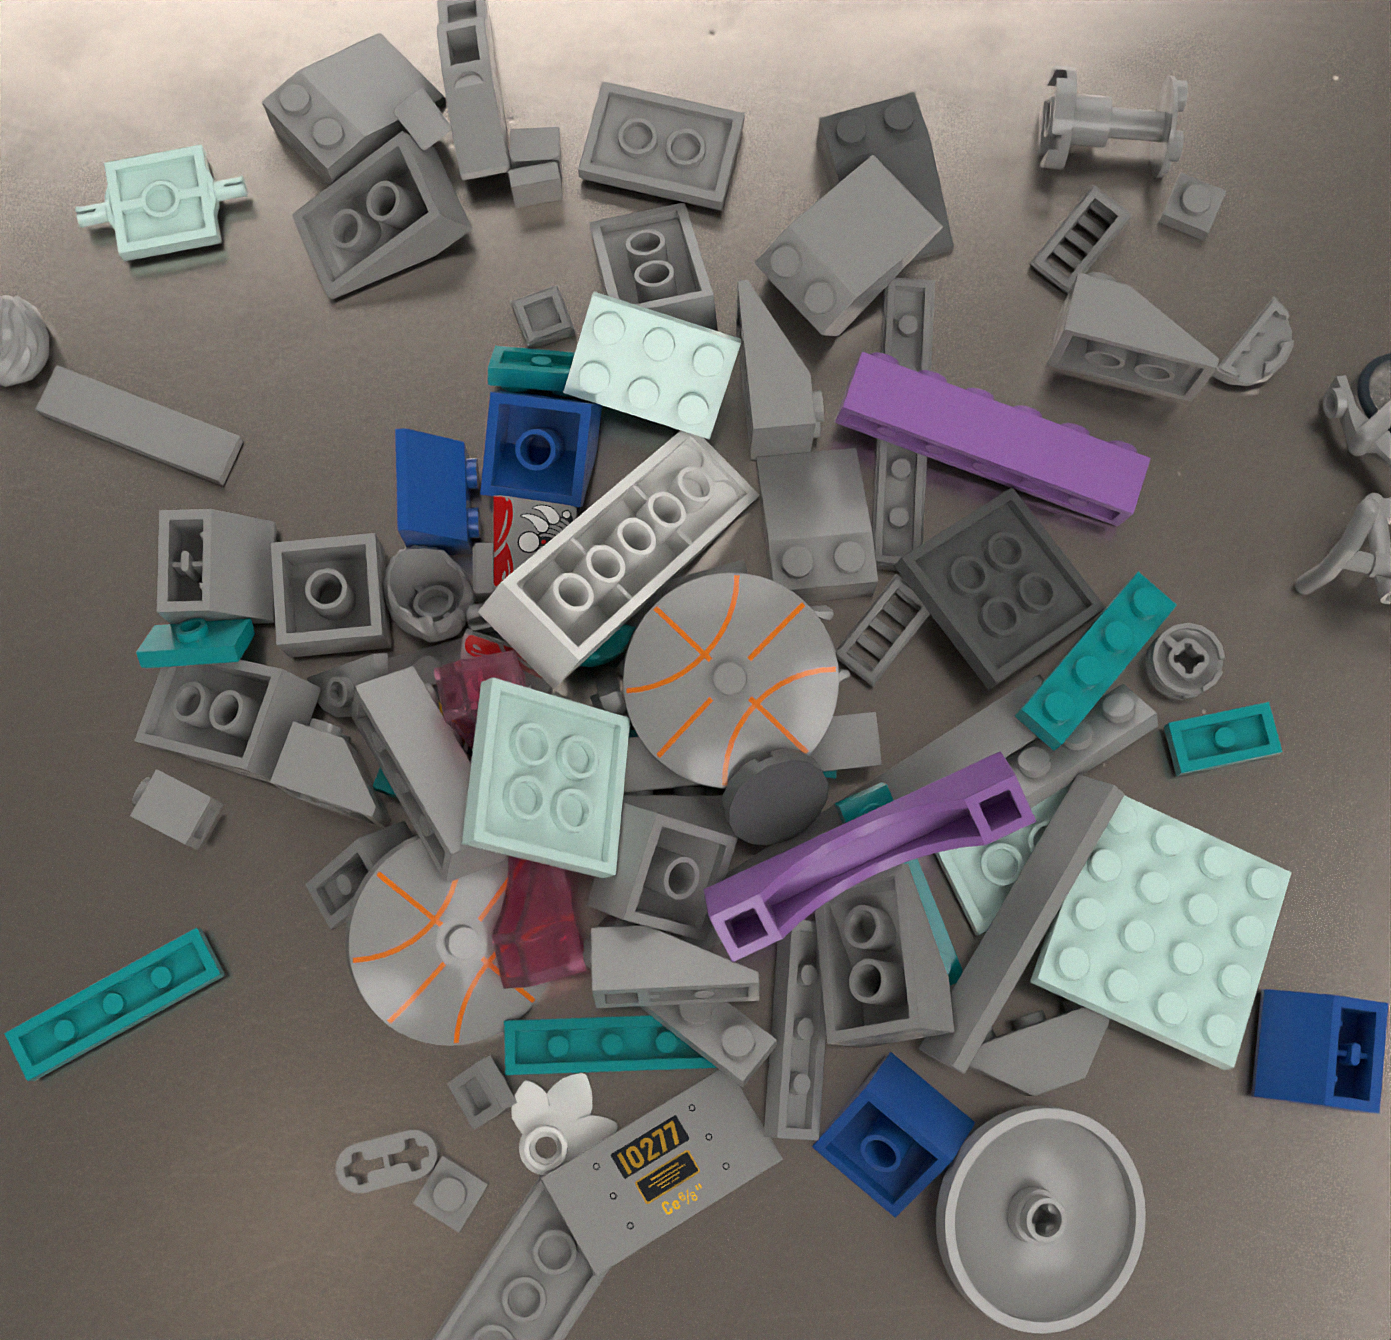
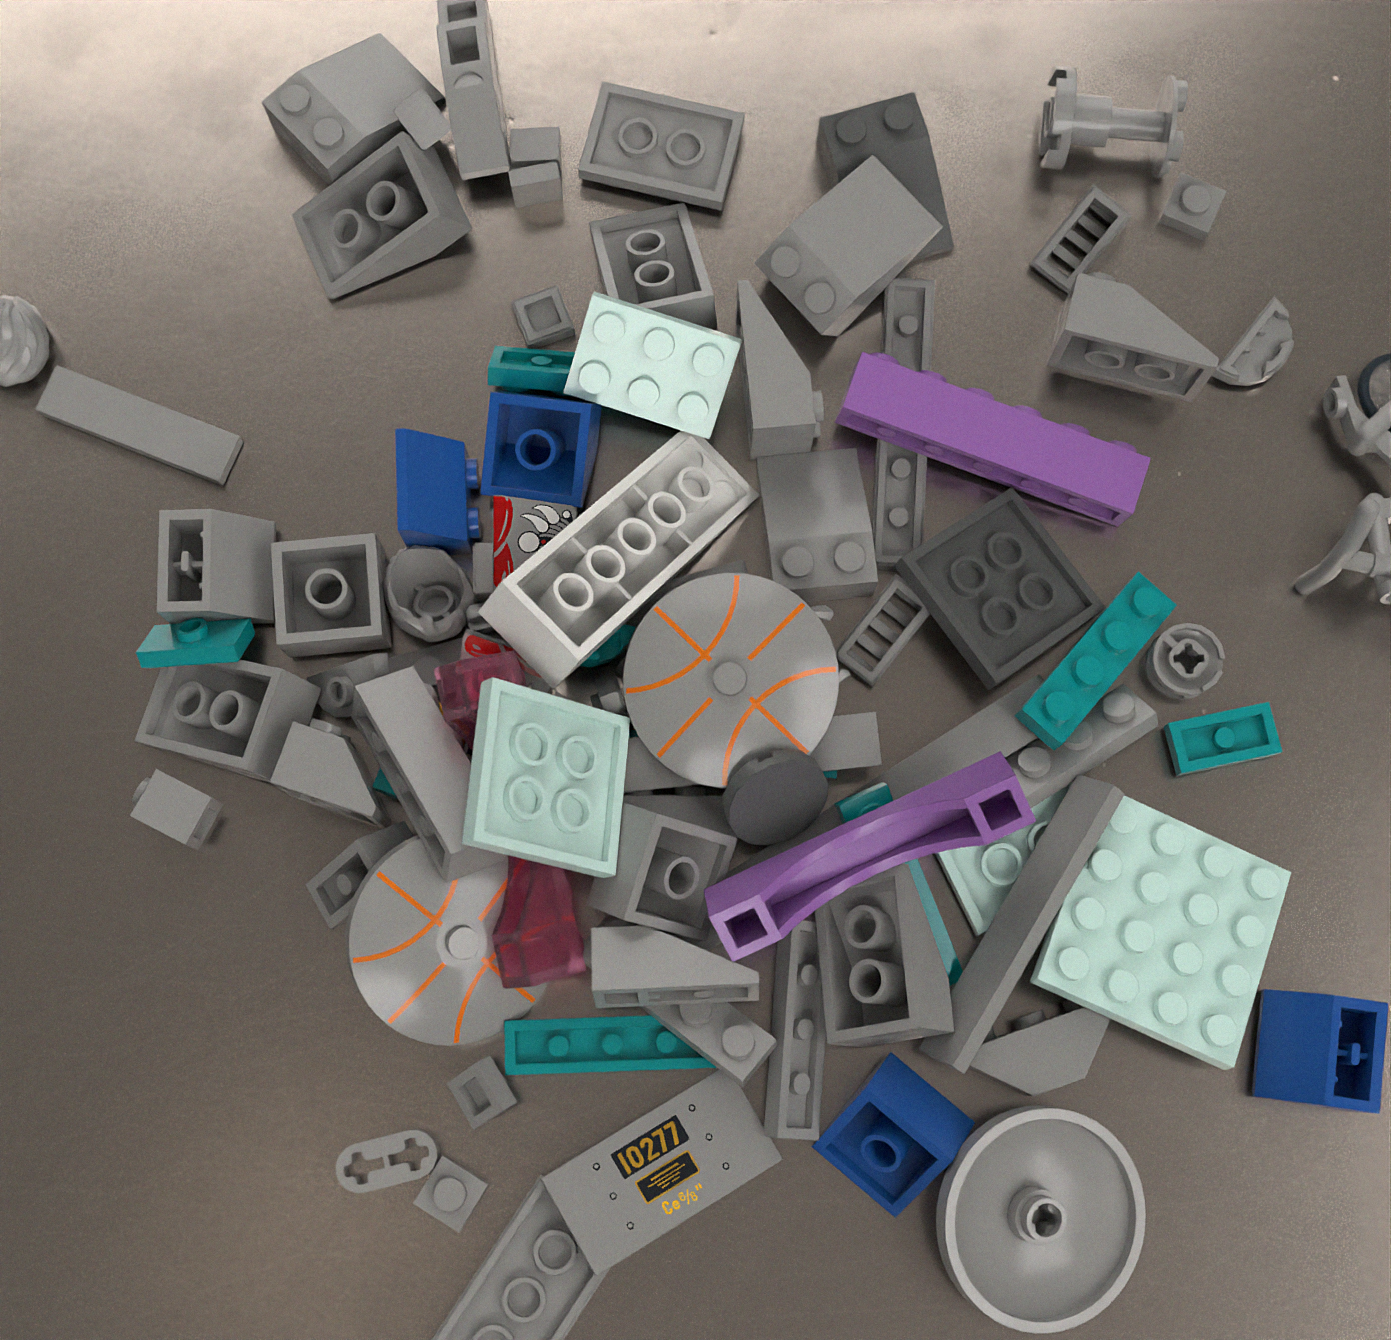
teal plate [4,927,225,1081] -> none
light aqua plate [76,144,248,261] -> none
white plate [511,1073,618,1175] -> none

